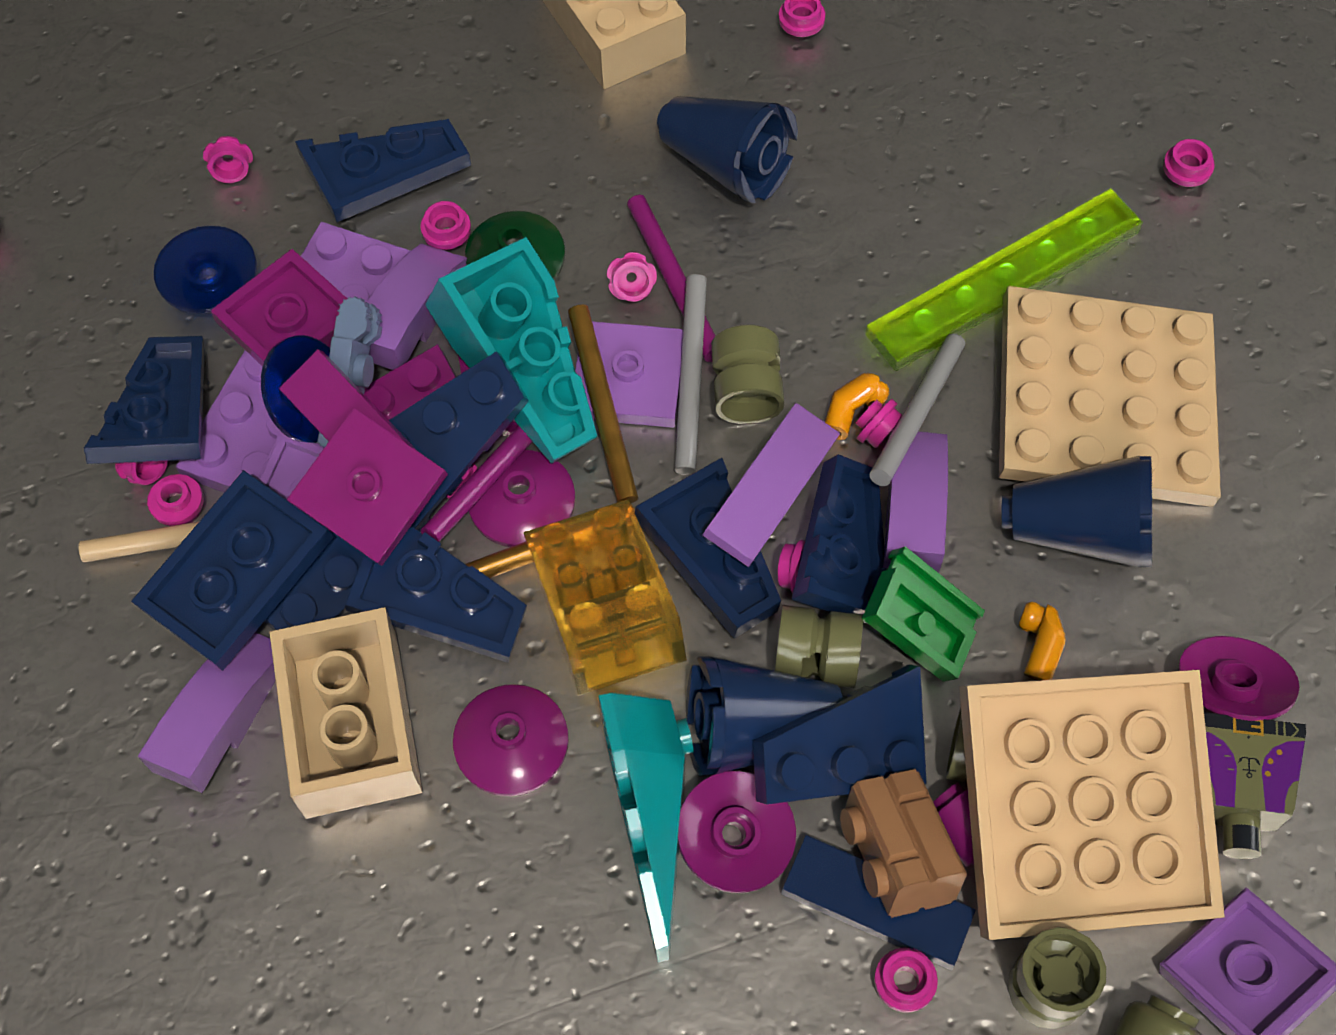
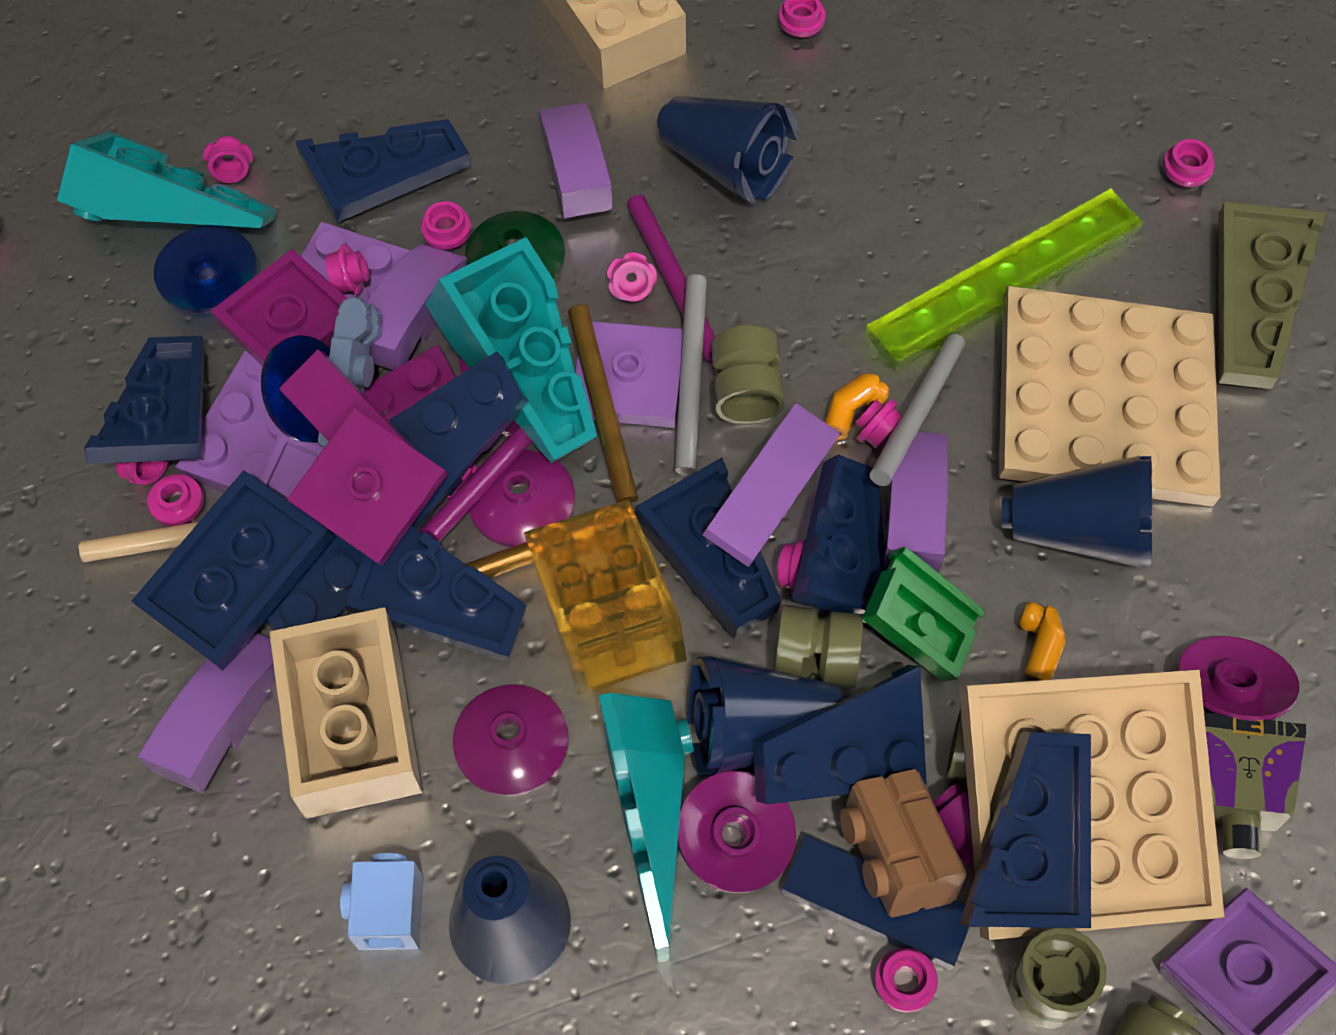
none -> teal wedge [57,131,278,228]
none -> dark pink plate [325,244,369,295]
none -> light blue brick [340,853,423,950]
none -> dark blue cone [449,856,571,986]
none -> medium lavender slope [538,102,613,218]
none -> dark blue wing [960,732,1091,928]
none -> olive wing [1218,201,1327,389]

